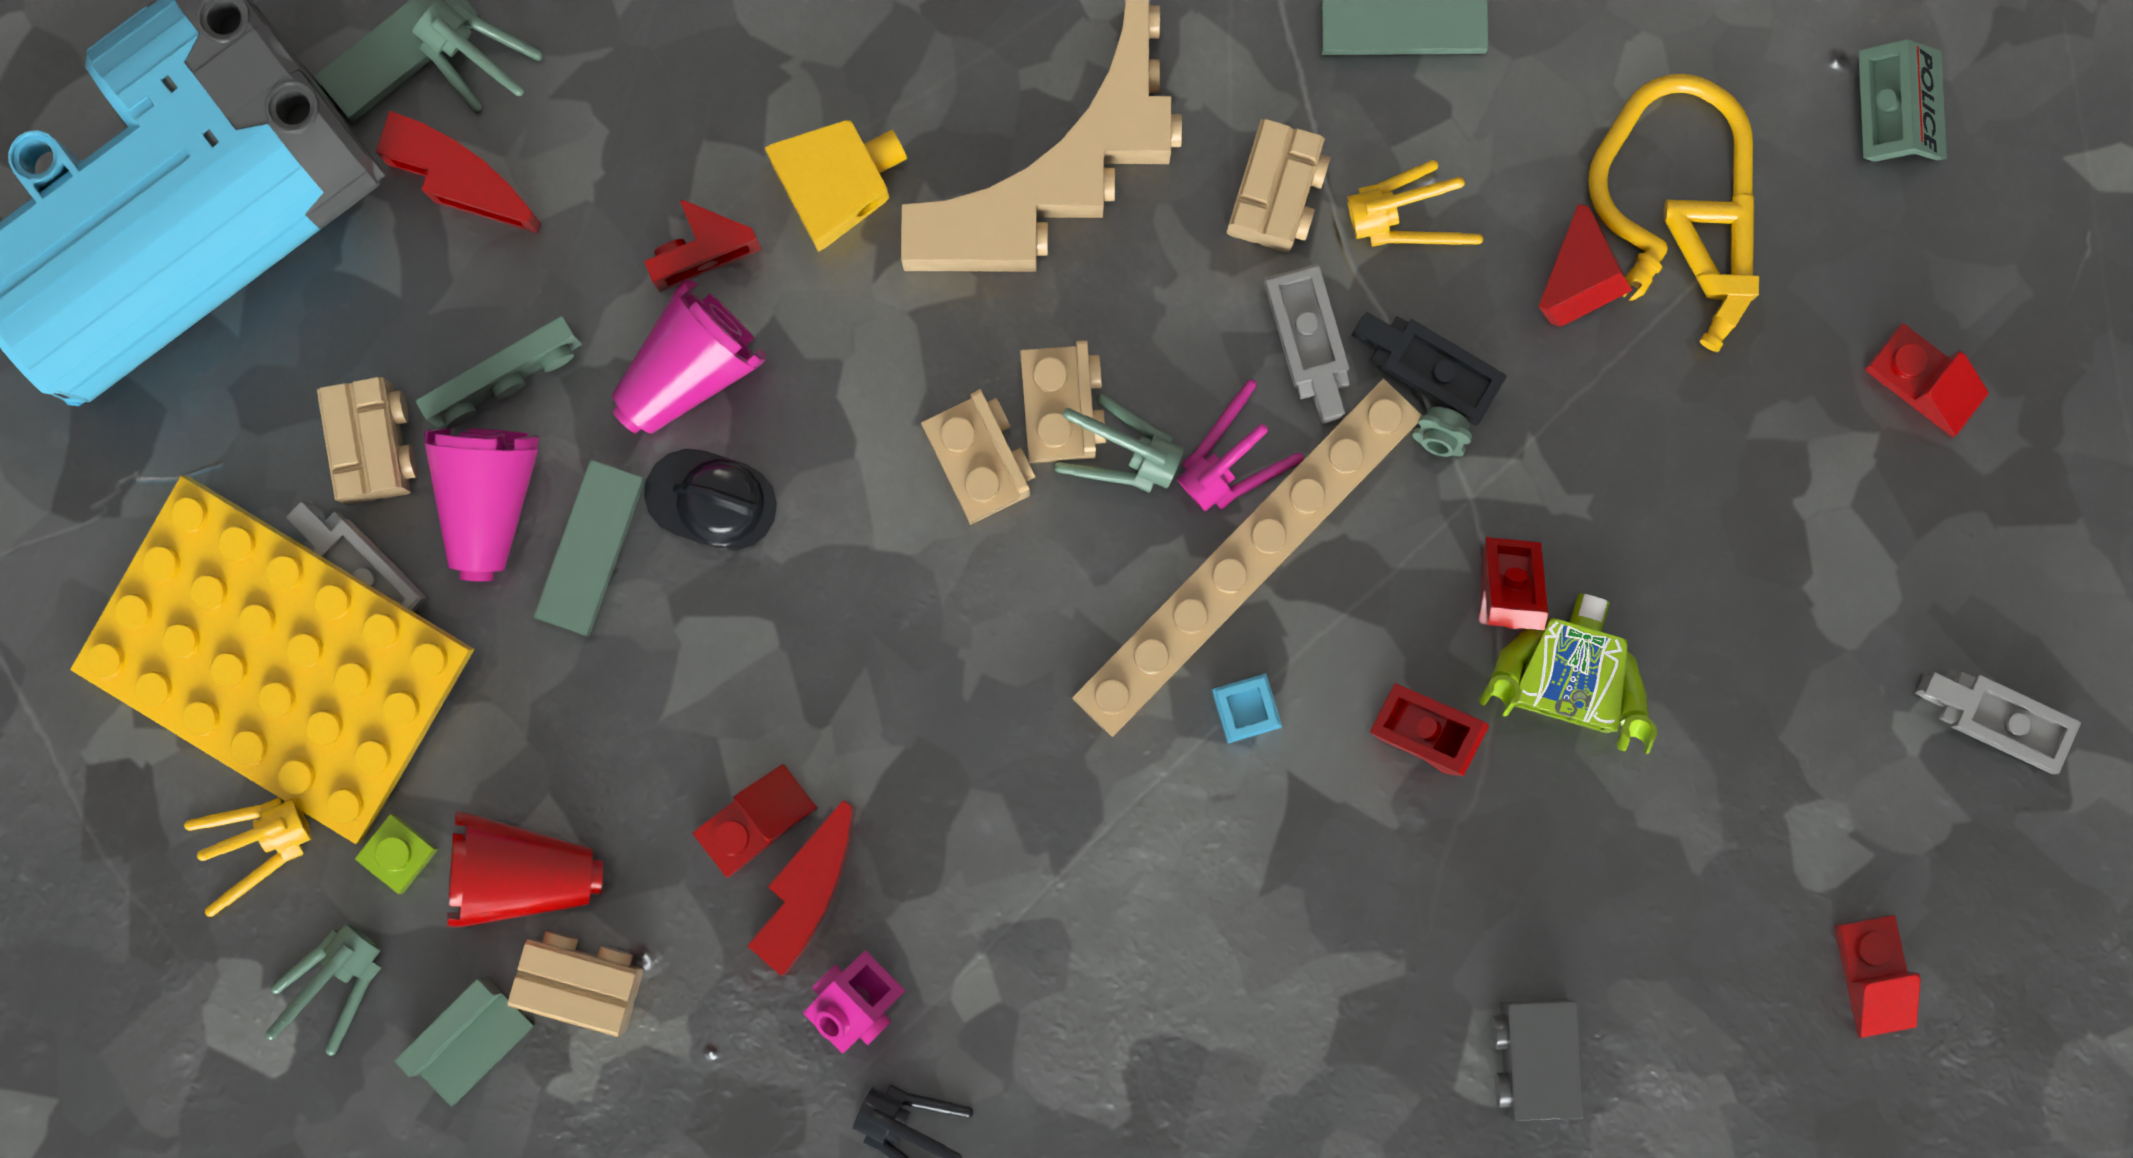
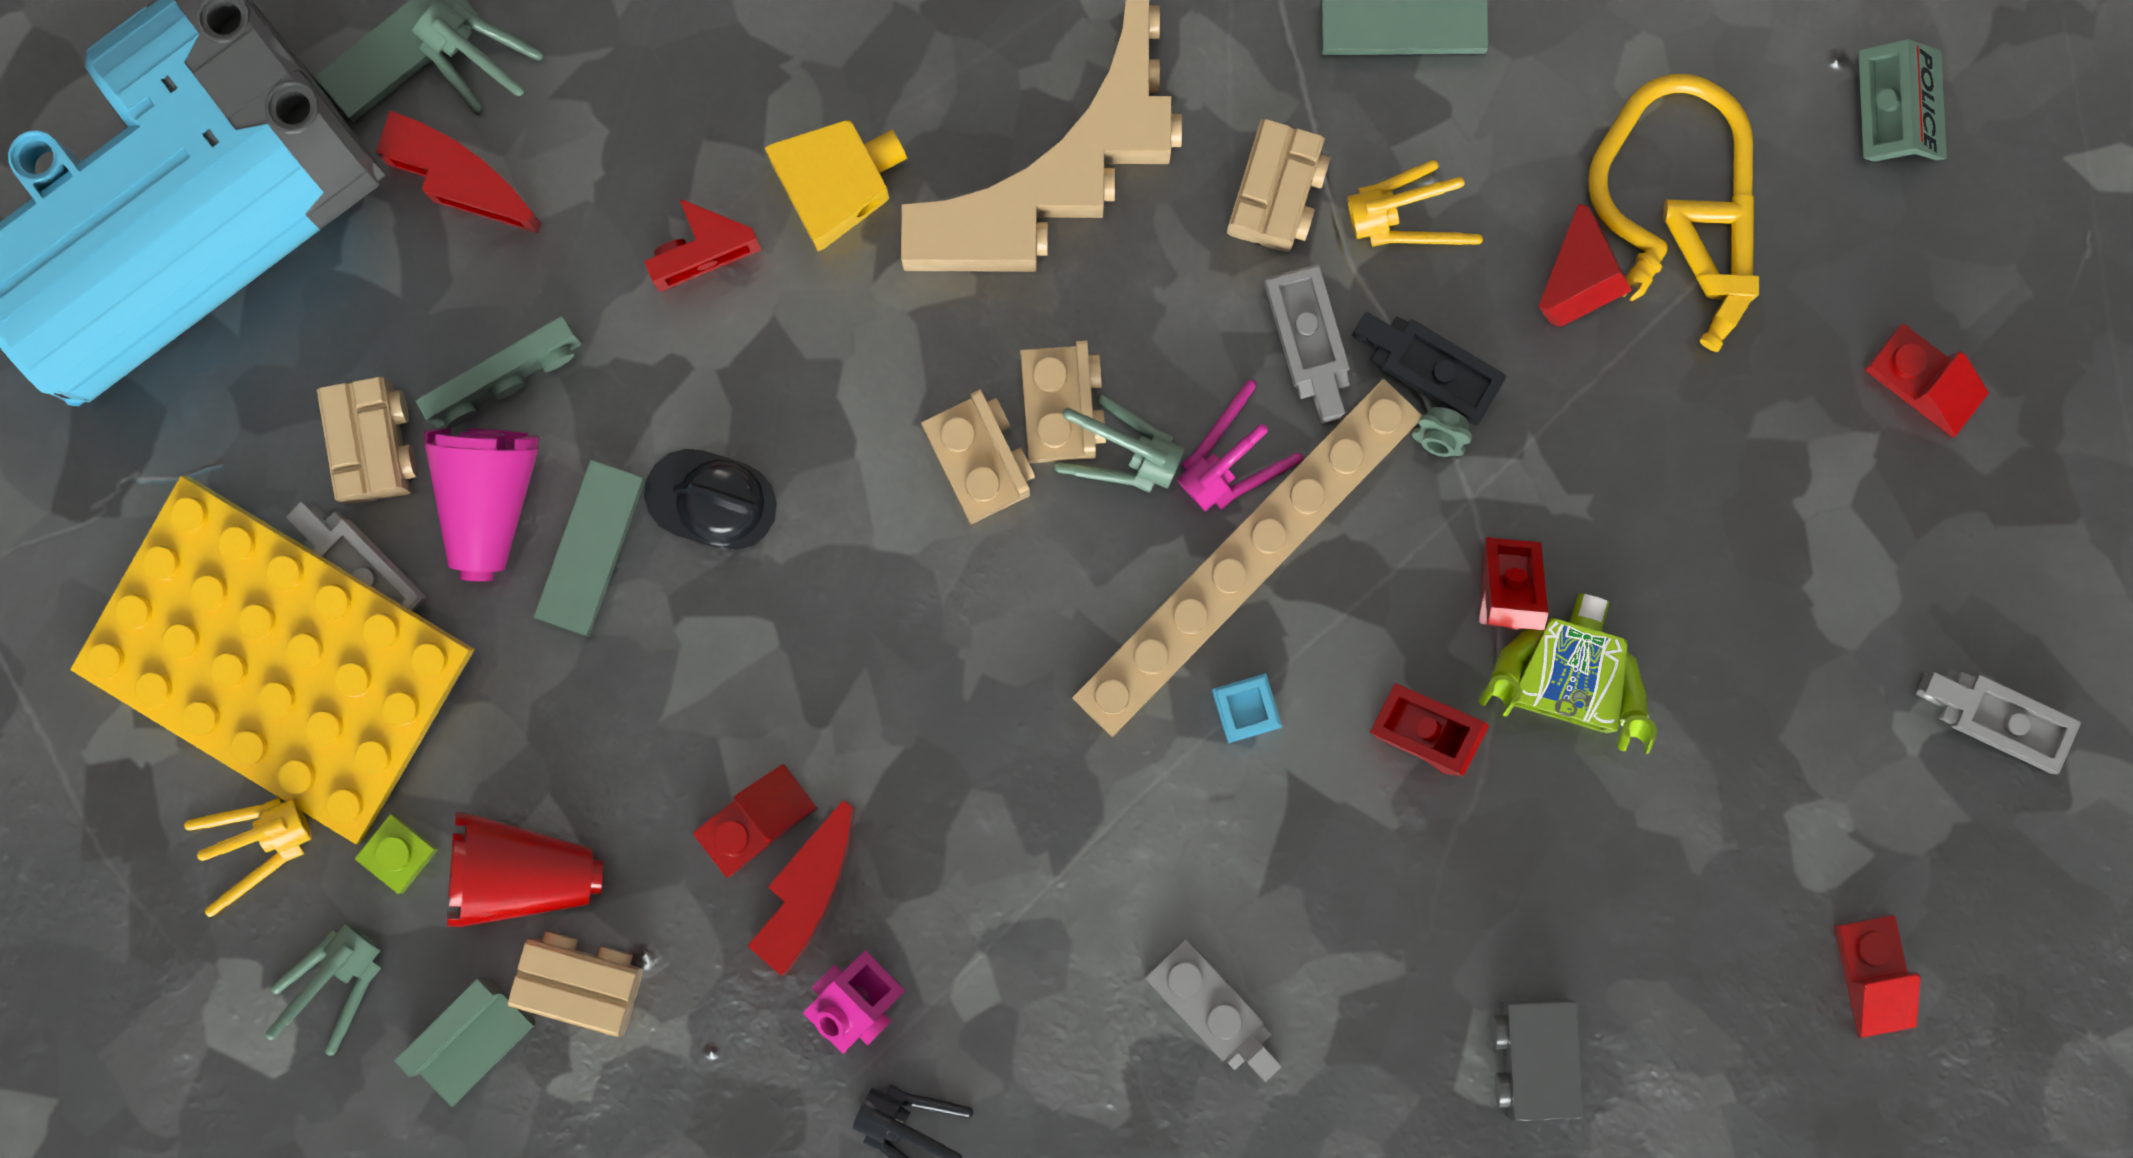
dark pink cone [612,279,766,434] -> none
none -> light grey hinge [1144,939,1282,1082]

